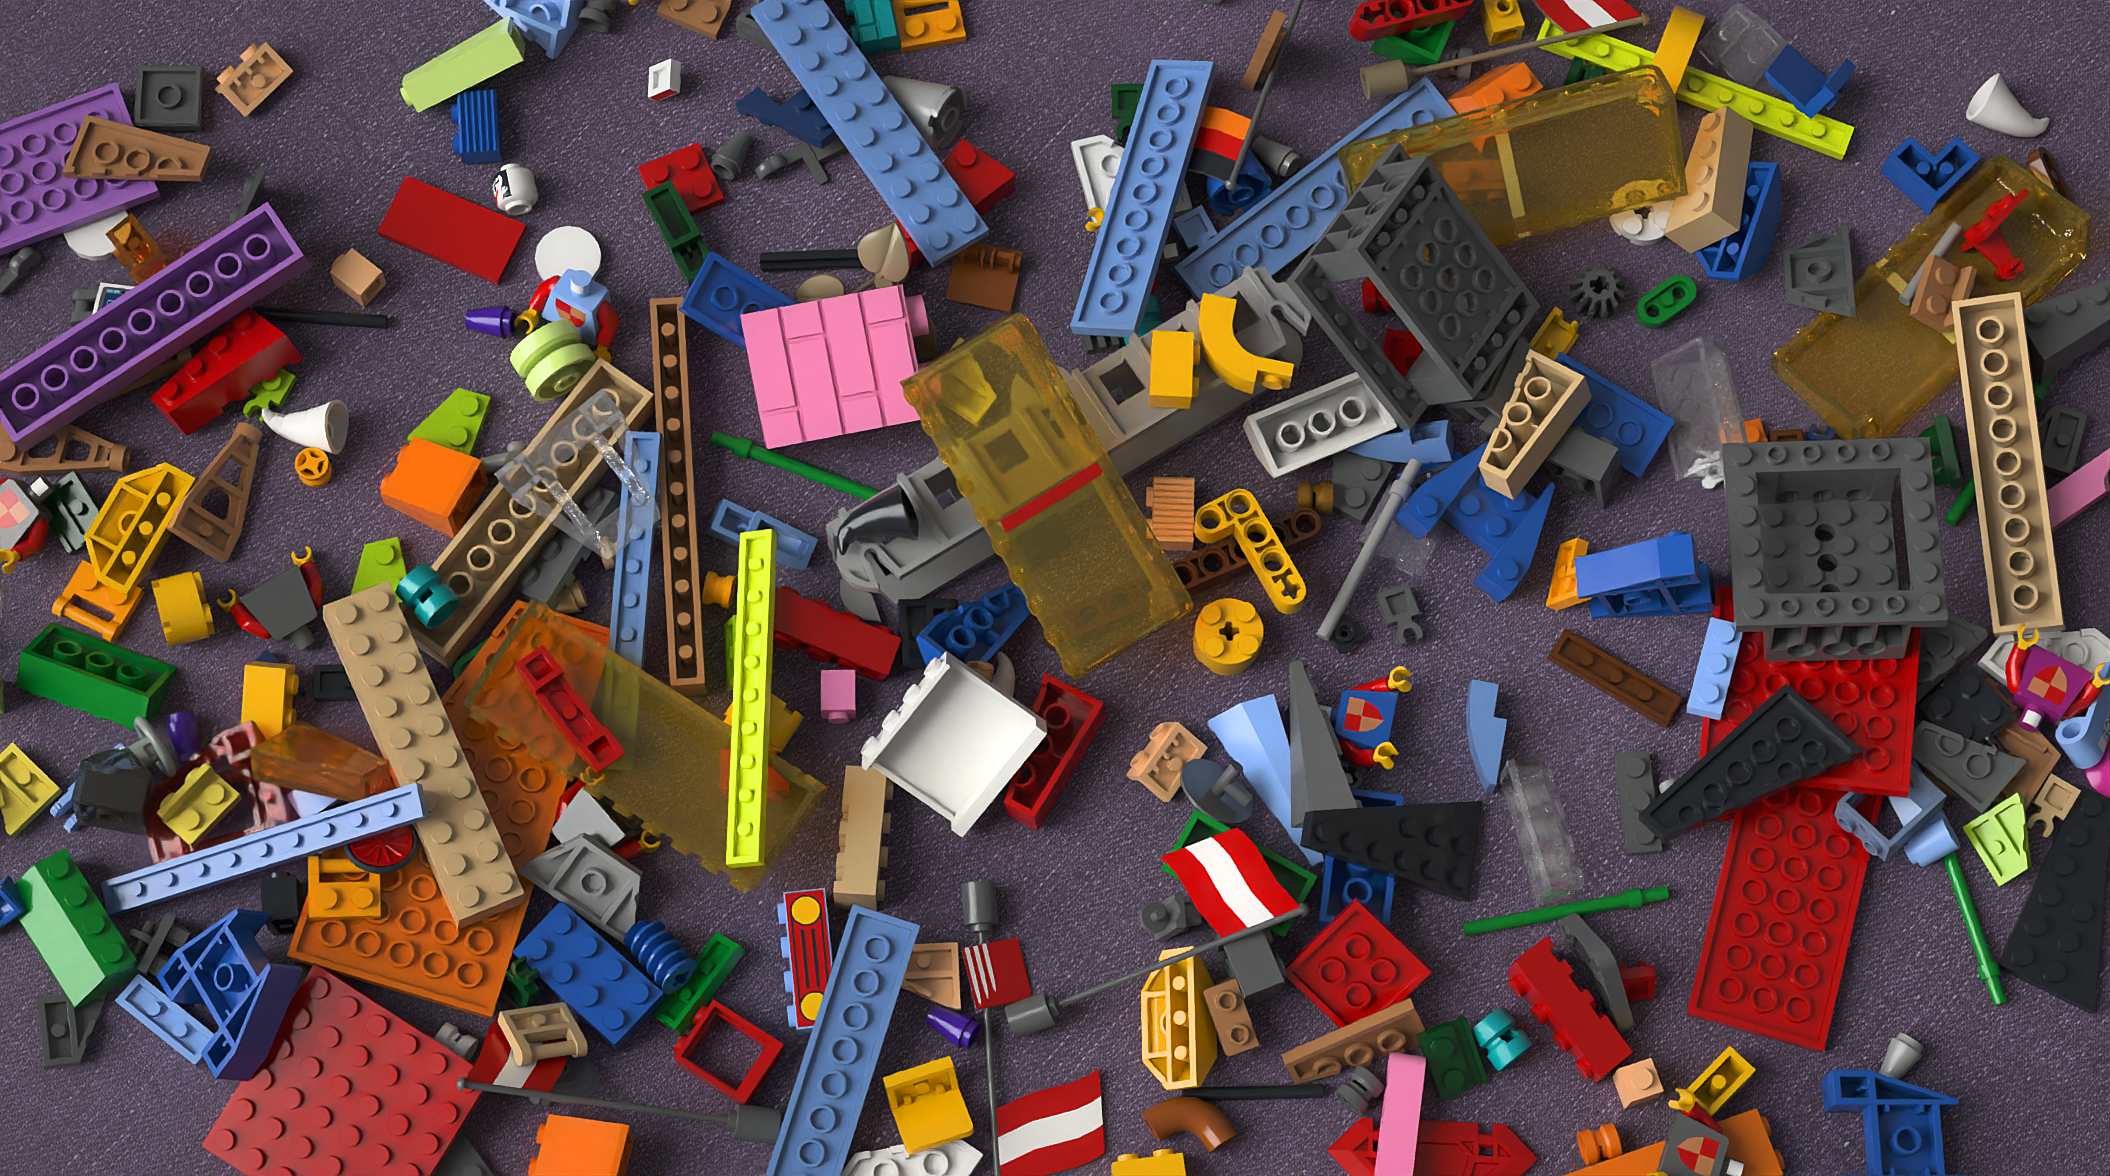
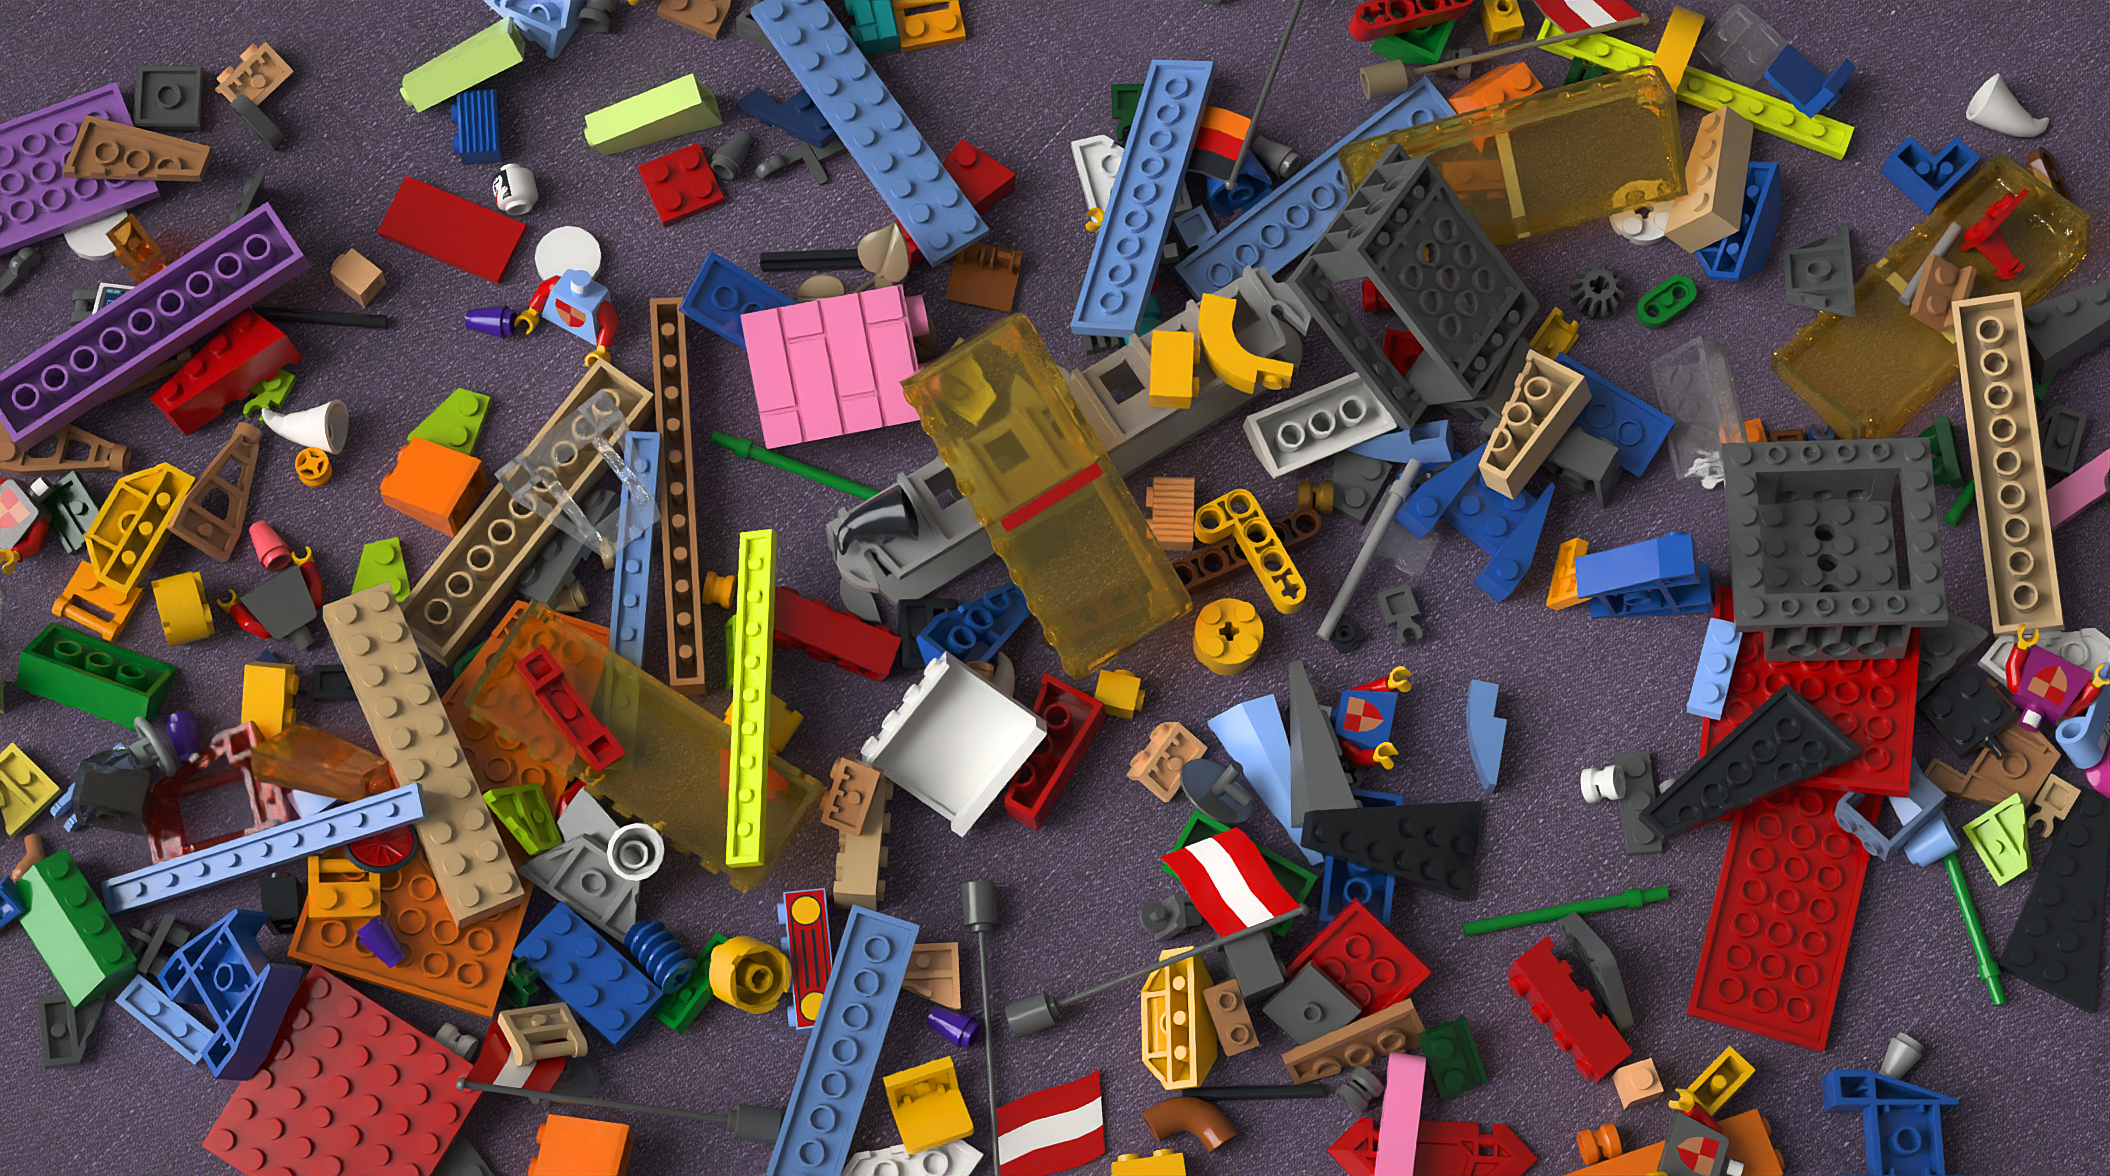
light yellow bracket [157,763,242,848] -> none
teal wheel [395,563,461,629] -> none
light grey arm [479,441,525,474] -> none
yellowish green wheel [510,319,597,402] -> none
dark green slope [641,179,710,288] -> none
white plate [648,59,681,101] -> none
red window [673,999,785,1105] -> none
medium blue slope [705,498,818,571] -> none
bright pink brick [821,670,856,724] -> none
light grey cone [881,75,967,150] -> none
red sticker [962,938,1032,1009] -> none
medium nougat wing [1240,9,1288,92] -> none
teal wheel [1471,1005,1535,1072] -> none
clear slope [1499,759,1585,908] -> none
reddish brown tile [1547,628,1684,728] -> none
red tile [1619,960,1656,1002] -> none
dark grey wing [1912,721,2027,814] -> none
none -> nougat arm [12,834,46,883]
none -> dark grey beam [229,93,285,150]
none -> coral cone [249,520,292,572]
none -> dark purple cone [356,914,407,968]
none -> lime wing [482,783,563,856]
none -> yellowish green slope [584,73,723,156]
none -> white hat [607,822,666,881]
none -> yellow brick [709,936,792,1014]
none -> medium nougat bracket [819,752,884,837]
none -> yellow brick [1094,669,1146,720]
none -> dark grey plate [1262,960,1362,1045]
none -> white wheel [1581,765,1626,803]

